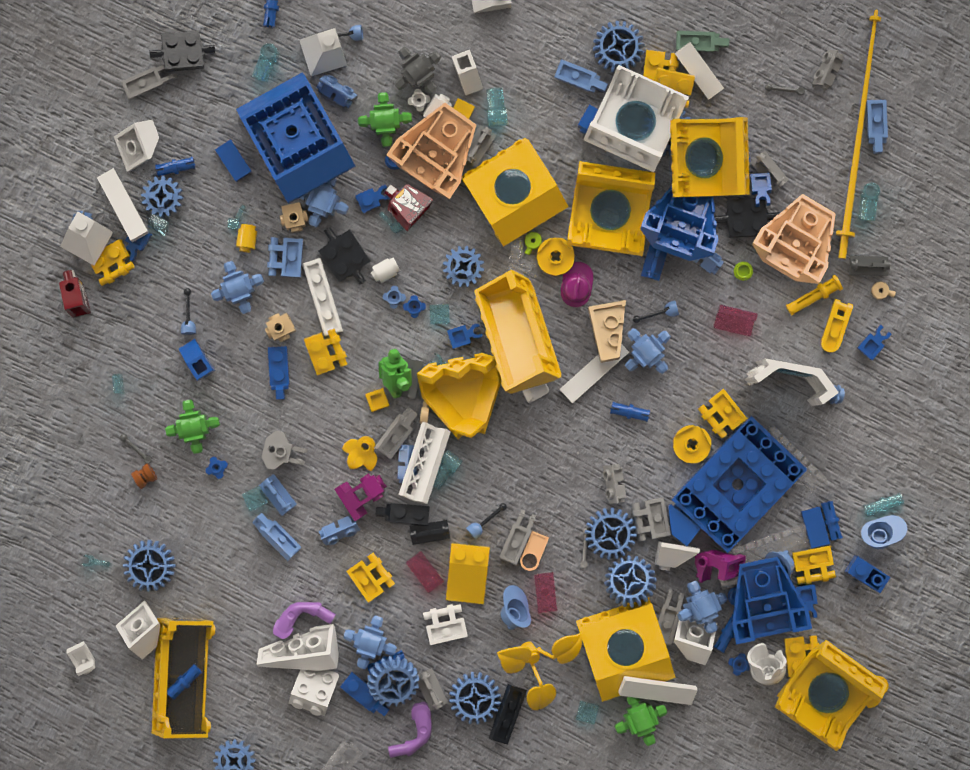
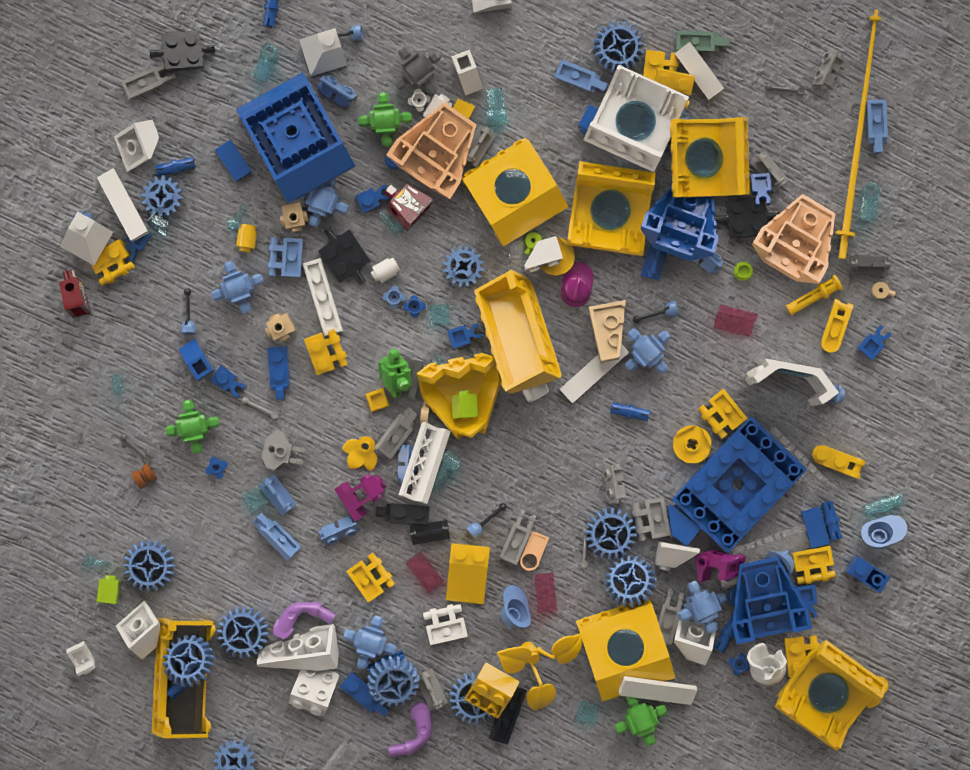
none -> lime brick [97,575,122,604]
none -> medium blue gear [162,635,215,687]
none -> blue plate [210,365,246,398]
none -> medium blue gear [217,606,269,659]
none -> light grey hinge [241,397,278,419]
none -> lime brick [451,390,478,419]
none -> yellow slope [464,663,520,718]
none -> white slope [524,236,563,272]
none -> yellow plate [811,445,866,479]

